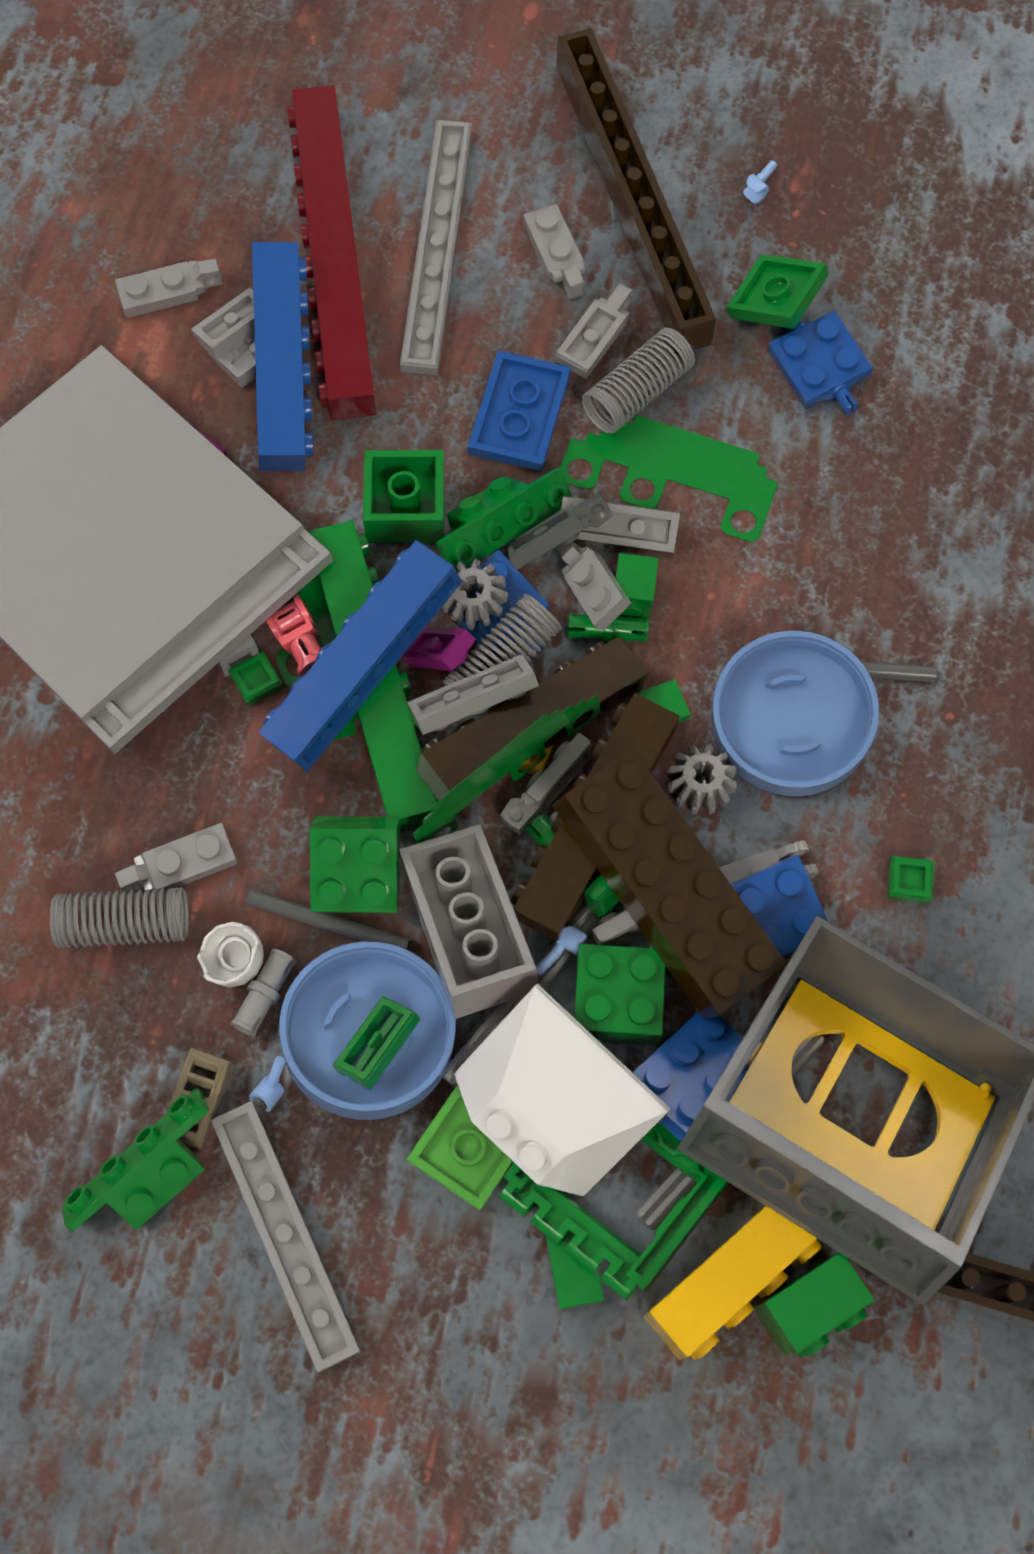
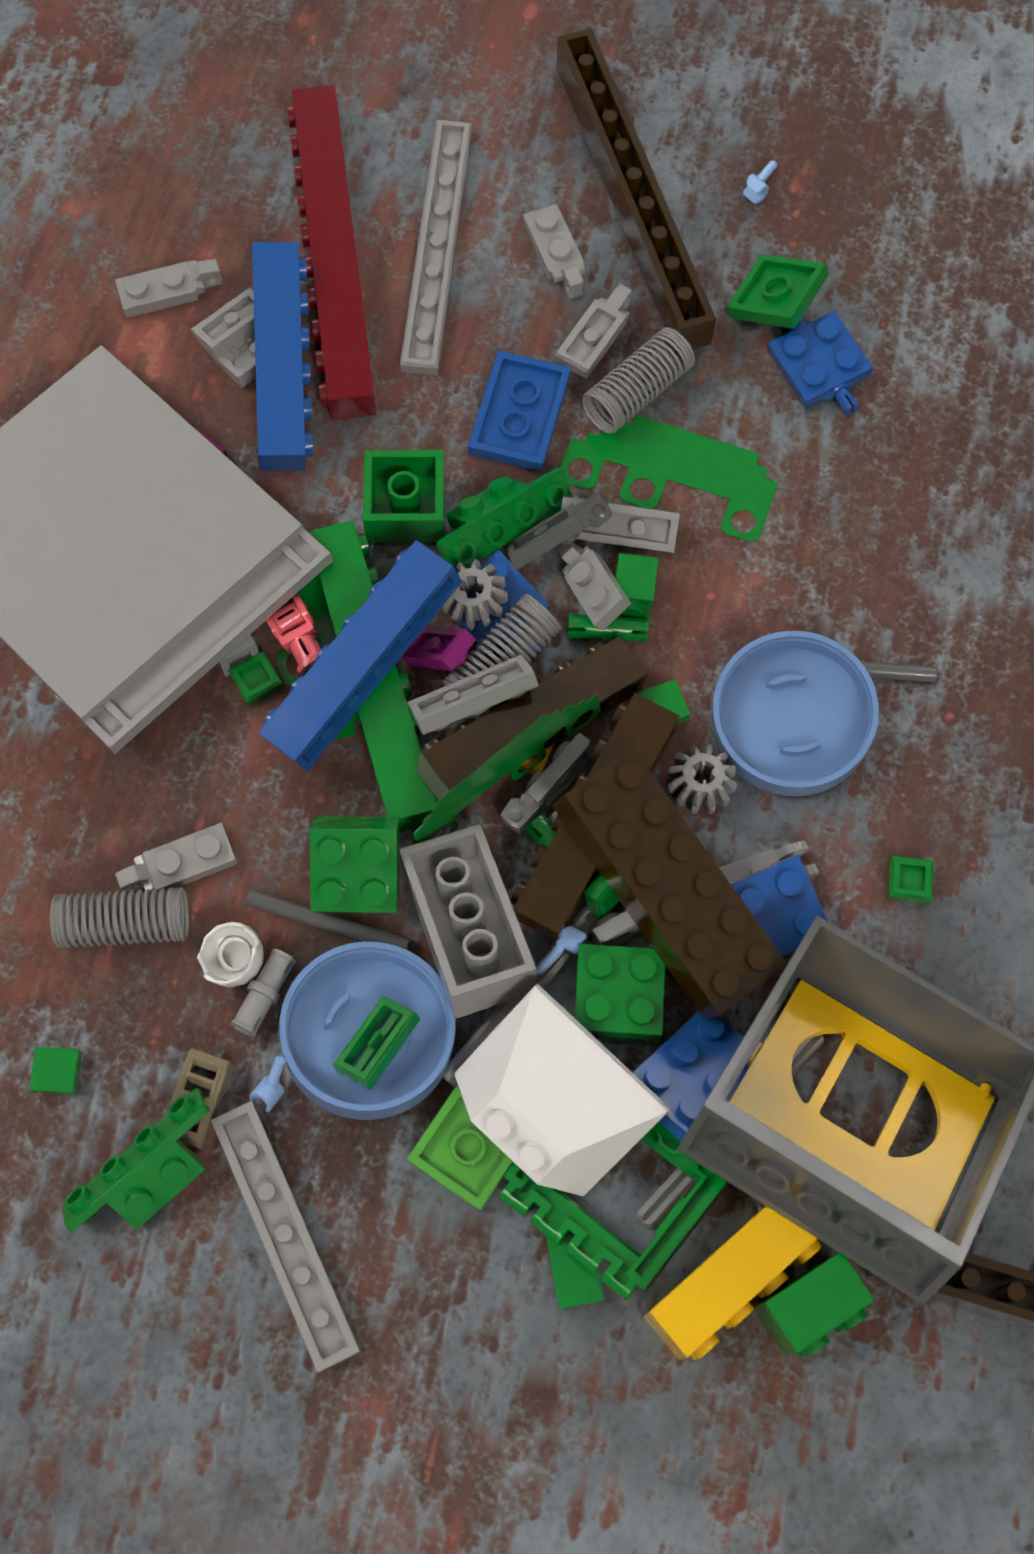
none -> green tile [29,1047,82,1095]

